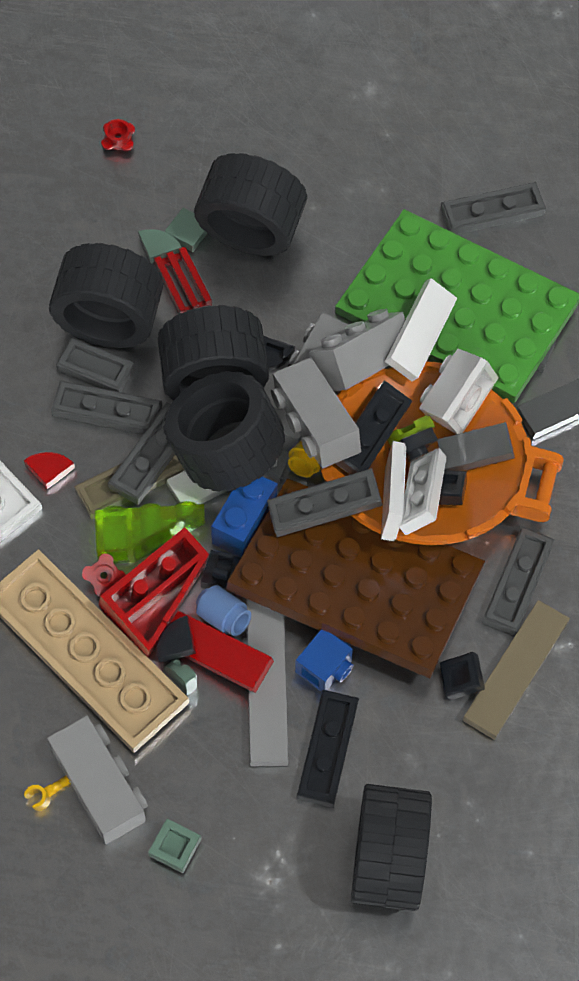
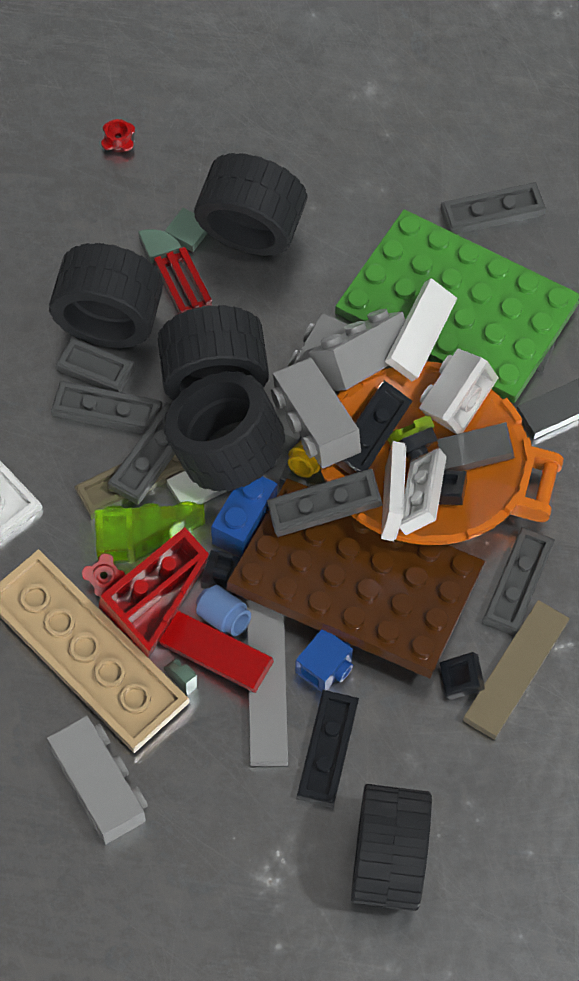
red tile [24,452,75,489] -> none
yellow hand [24,775,70,811] -> none
sand green plate [148,819,201,873] -> none
black tile [157,615,196,663] -> none
black tile [264,336,295,371] -> none

